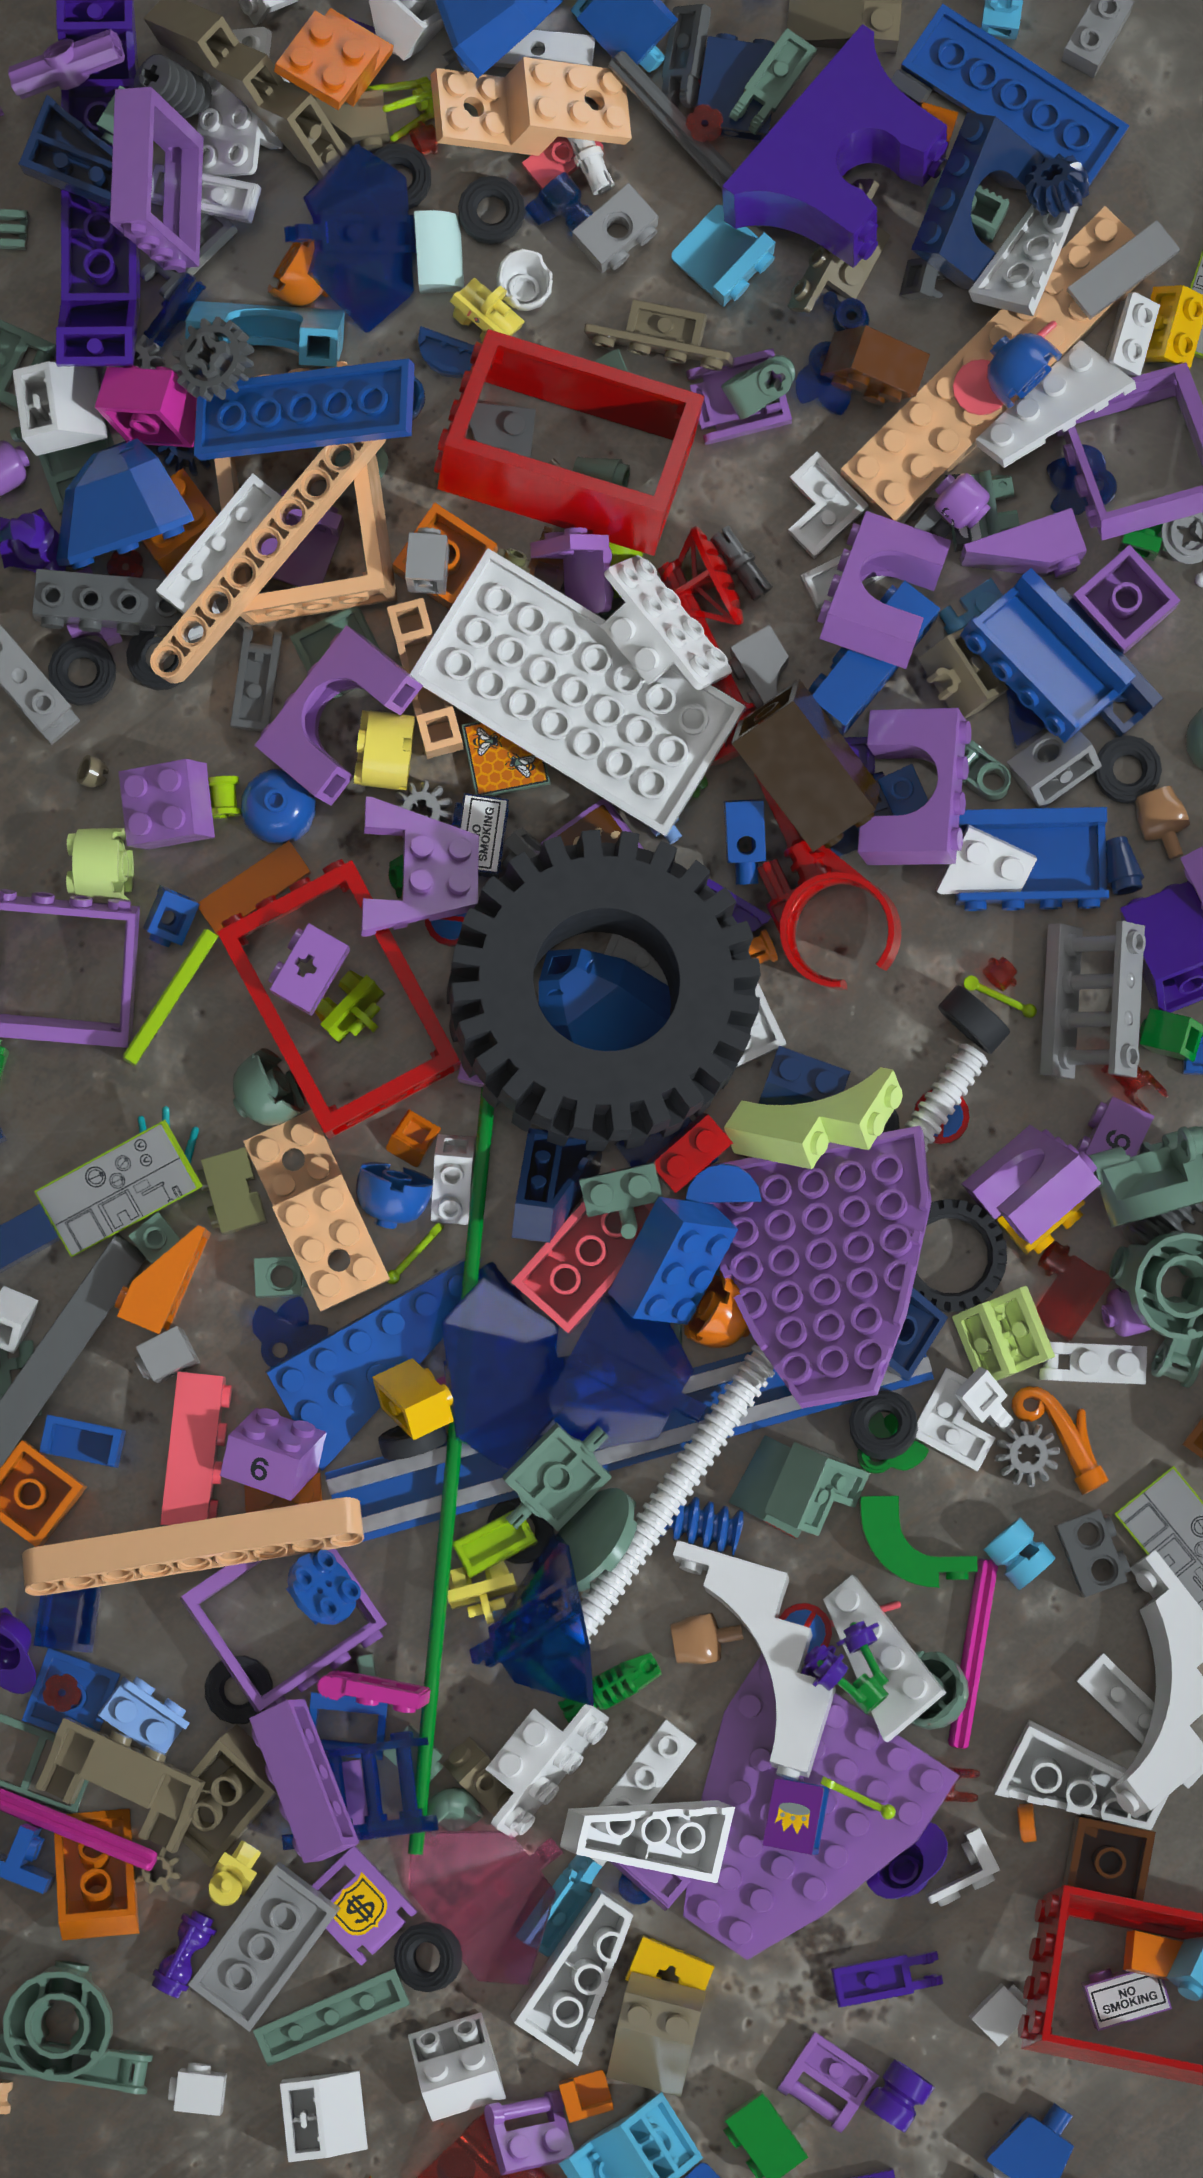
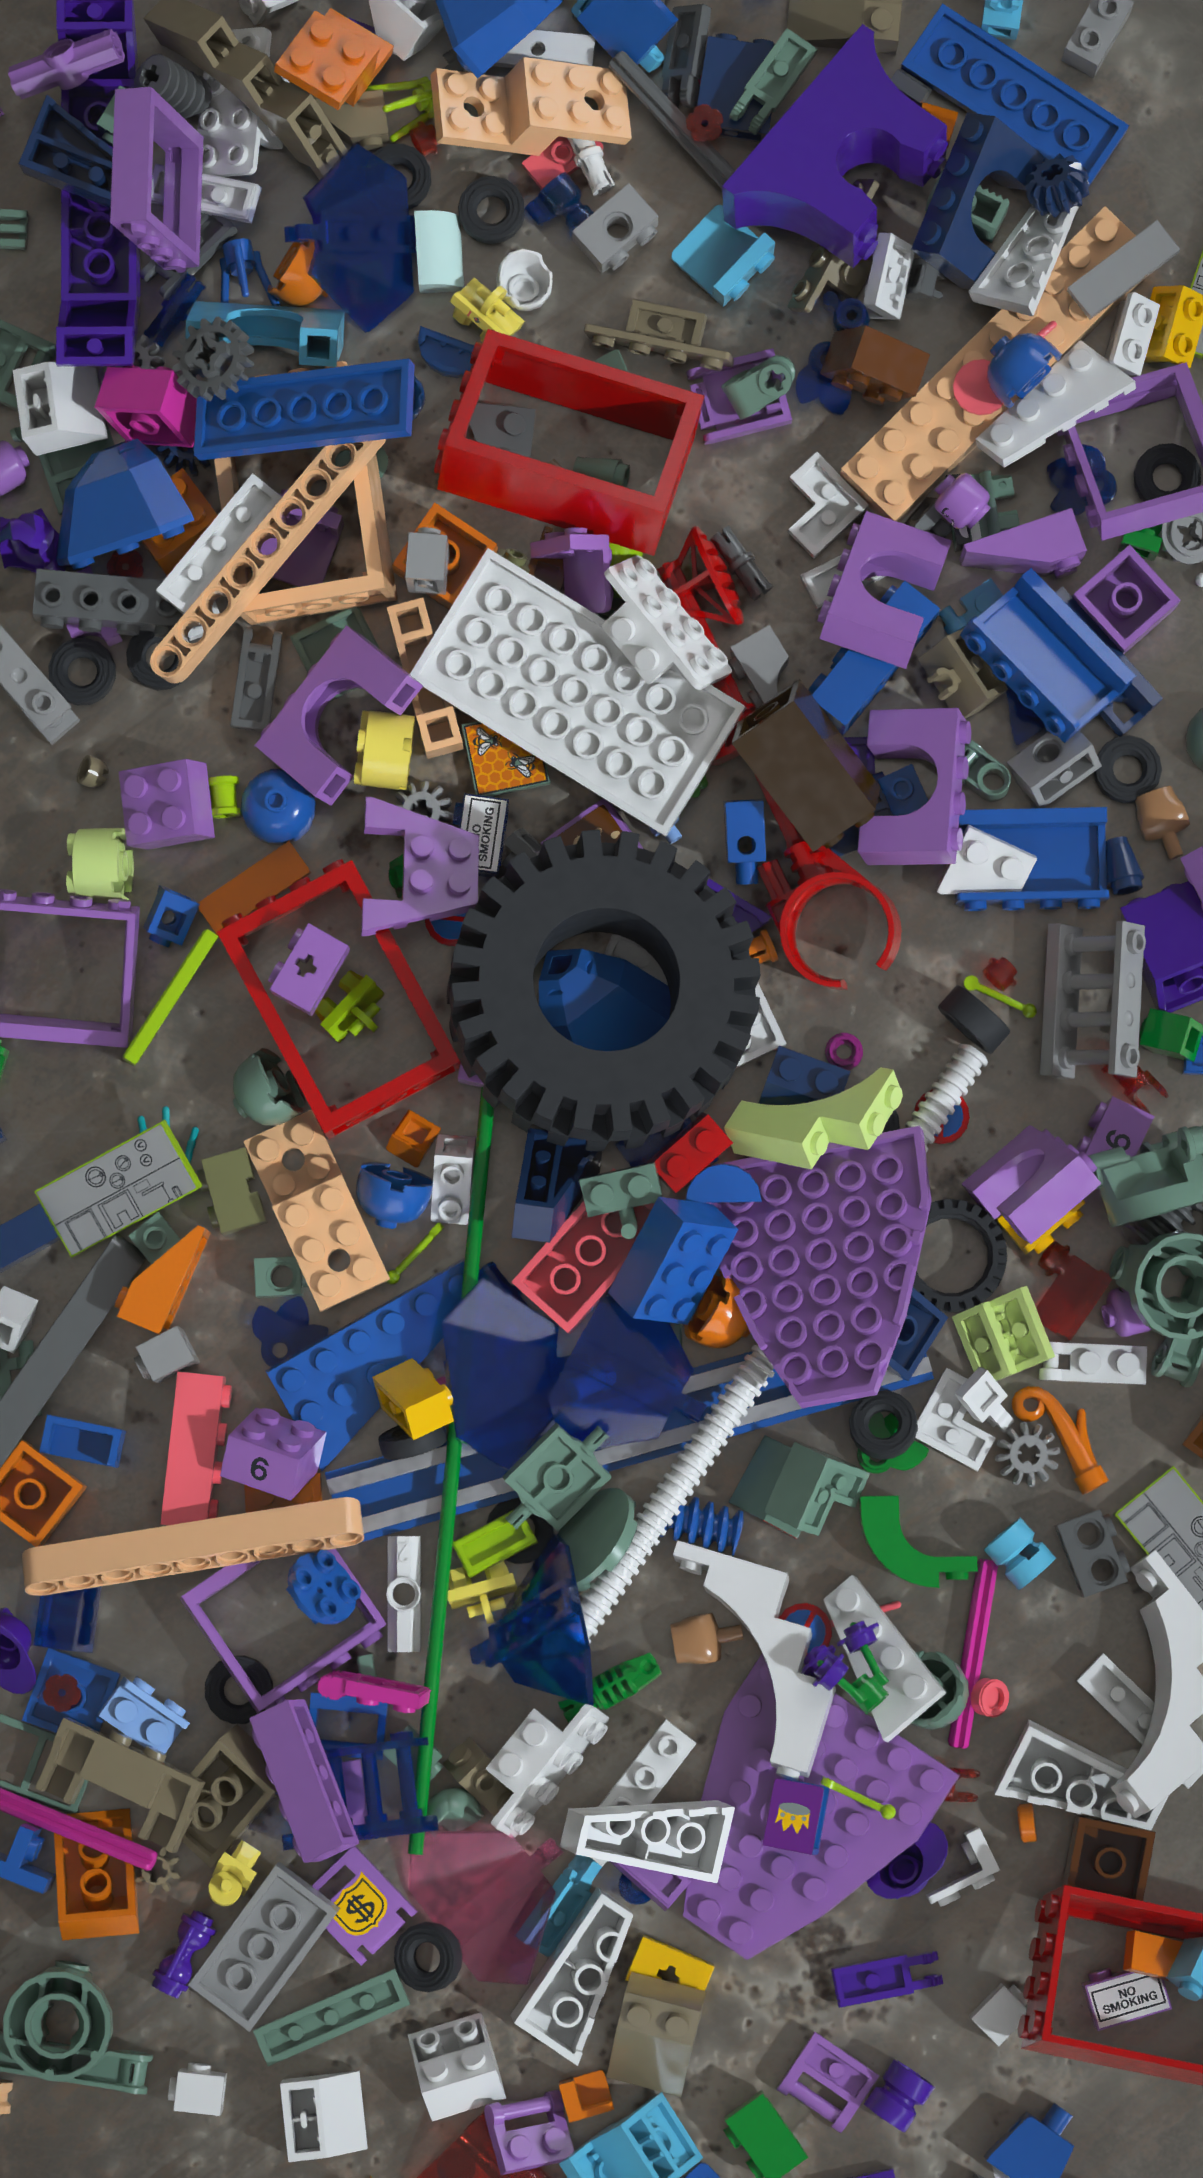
none -> blue plant [219,238,281,306]
none -> white piece [386,1536,422,1652]
none -> magenta plate [825,1033,863,1070]
none -> white bracket [863,233,915,320]
none -> coral tile [971,1678,1009,1718]
none -> black tyre [1134,443,1201,502]

